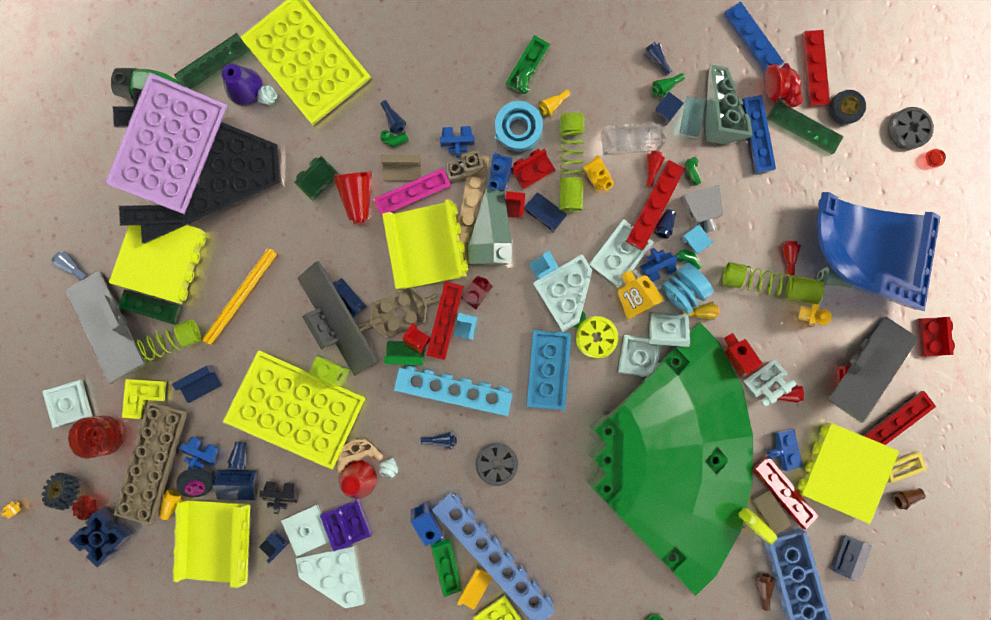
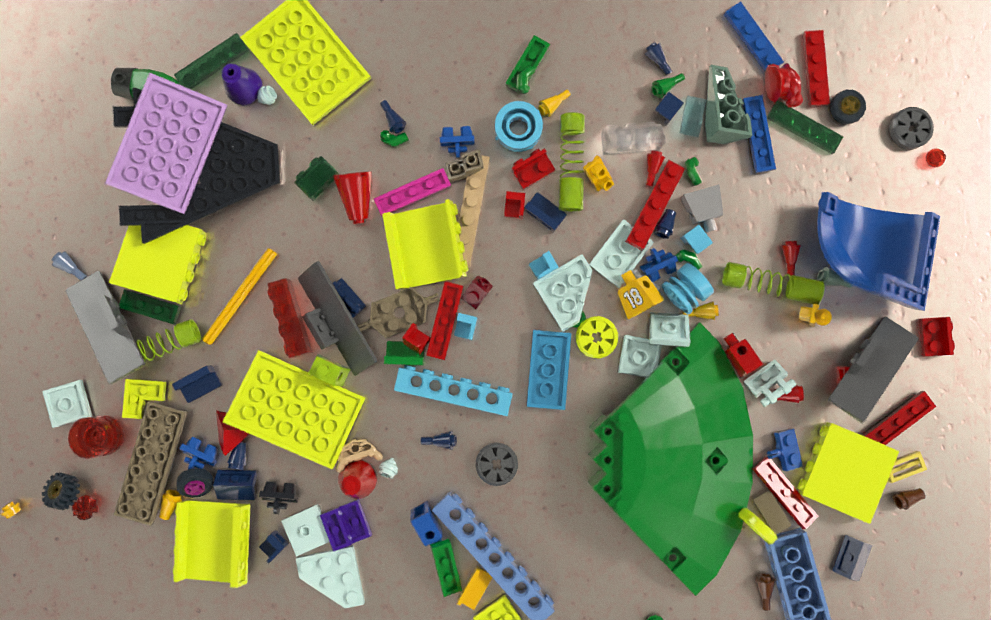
dark blue brick [69,507,134,567] -> none
dark tan panel [381,154,421,181] -> none
sand green wedge [467,188,512,265] -> none
blue hips [488,153,513,191] -> none
none -> red slope [216,410,249,456]
none -> clear red brick [267,278,312,358]

